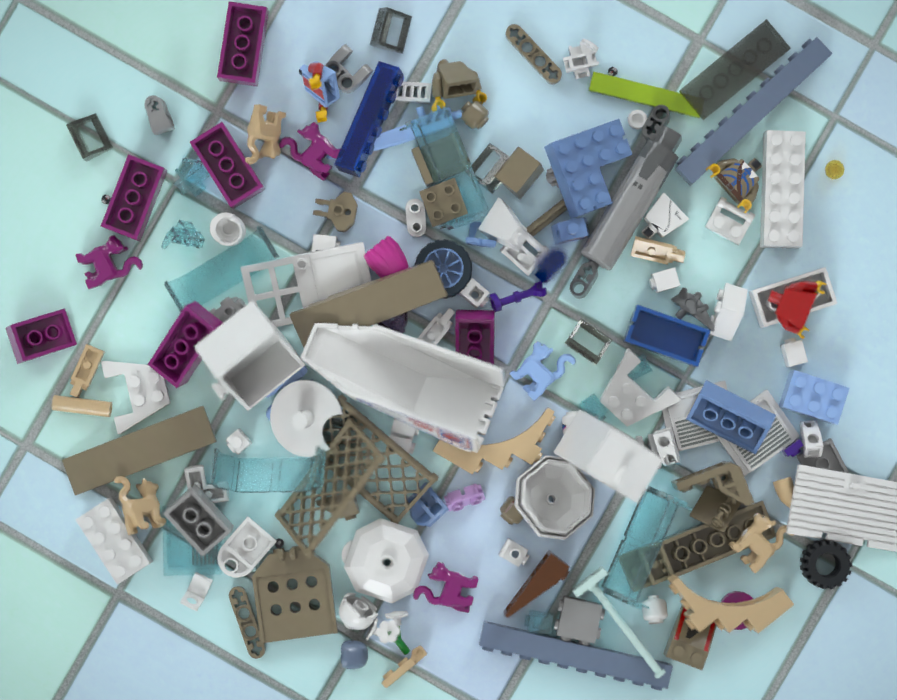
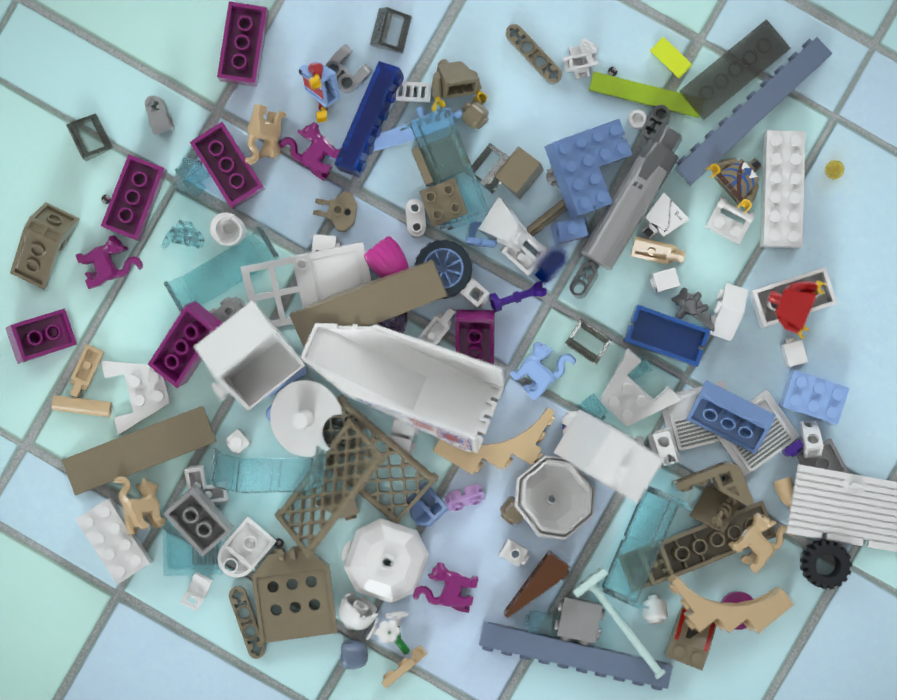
none -> dark tan bracket [10,202,80,290]
none -> neon yellow slope [650,37,692,79]

